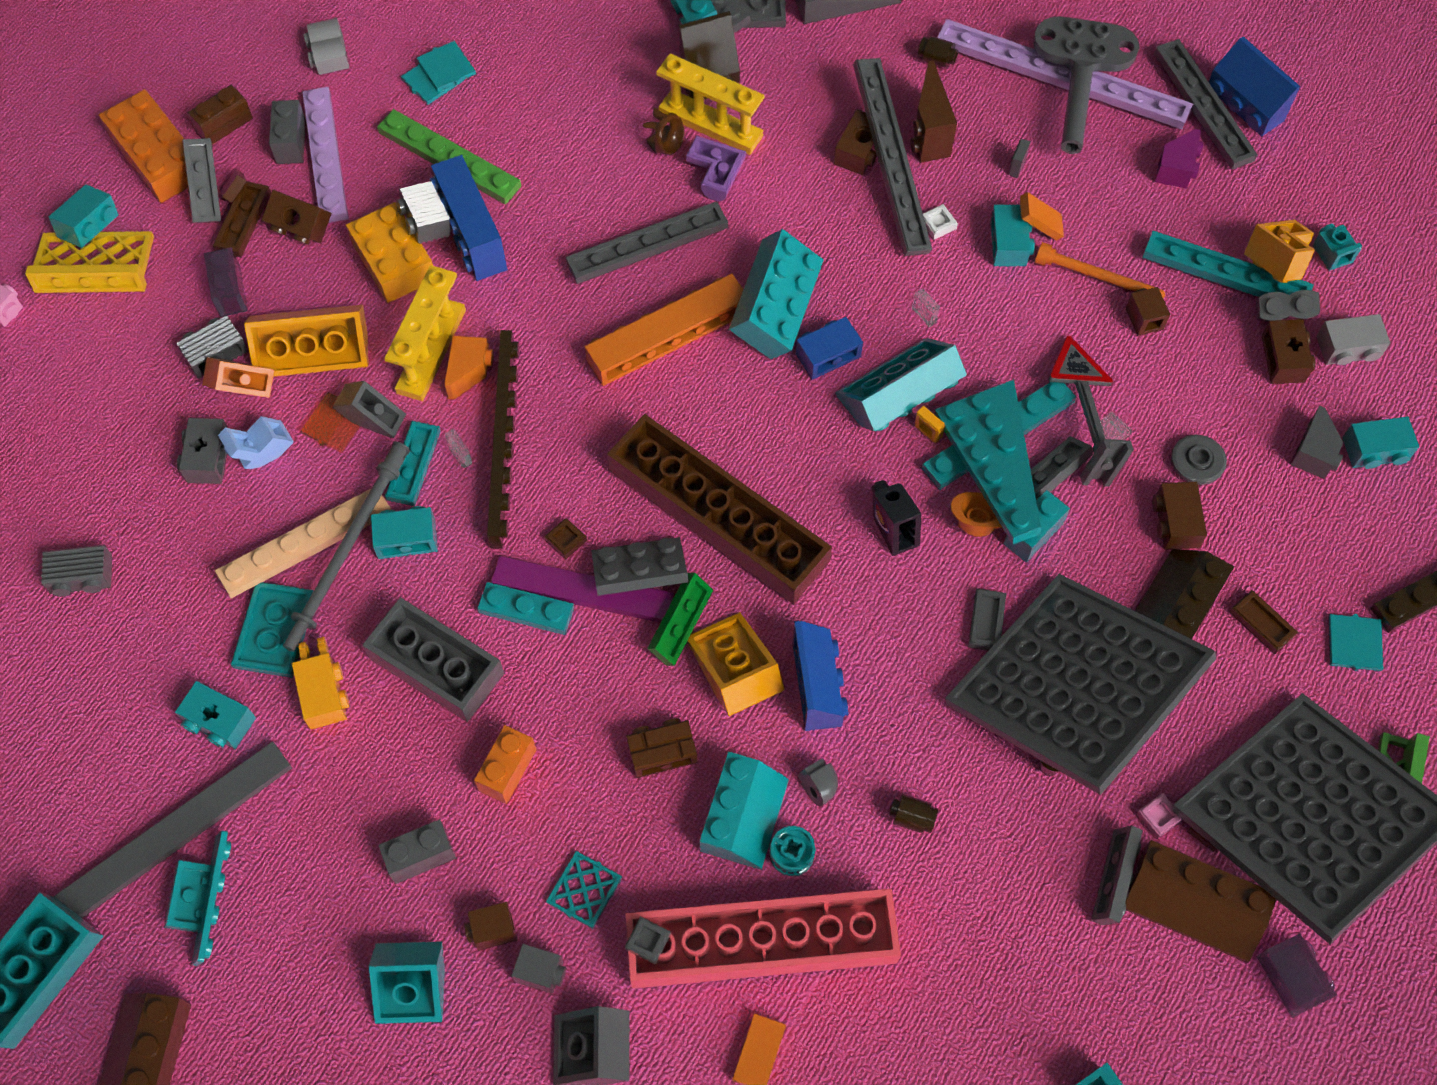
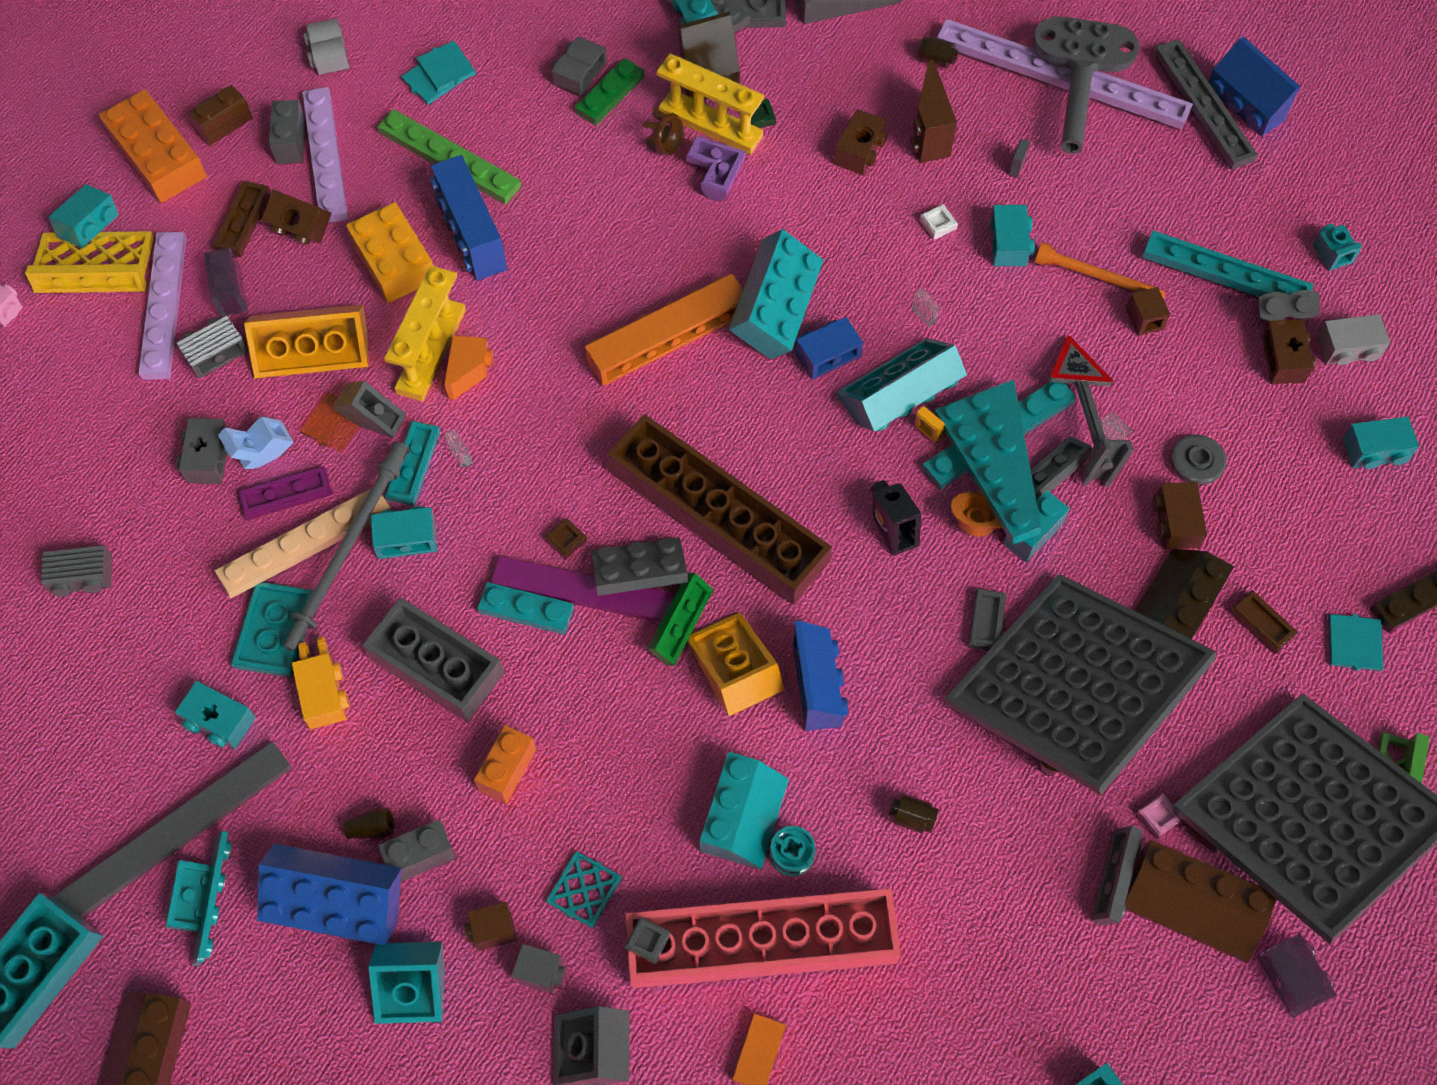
dark grey plate [182,138,221,224] -> none
orange slope [202,357,274,398] -> none
reddish brown tile [221,168,246,202] -> none
brick [396,181,450,244] -> none
dark brown plate [487,330,520,549] -> none
dark grey plate [566,201,728,284] -> none
reddish brown brick [626,718,698,778] -> none
dark grey piece [797,758,838,807] -> none
dark grey tile [853,58,932,256] -> none
orange tile [1020,192,1064,241] -> none
magenta slope [1155,129,1203,189] -> none
light orange brick [1244,219,1315,283] -> none
dark grey slope [1291,405,1343,479] -> none
none -> lavender plate [139,232,187,380]
none -> magenta tile [238,466,333,520]
none -> blue brick [257,843,402,946]
none -> dark brown cone [343,806,394,839]
none -> dark grey brick [551,36,607,95]
none -> green plate [575,58,645,126]
none -> dark green tile [751,99,776,128]

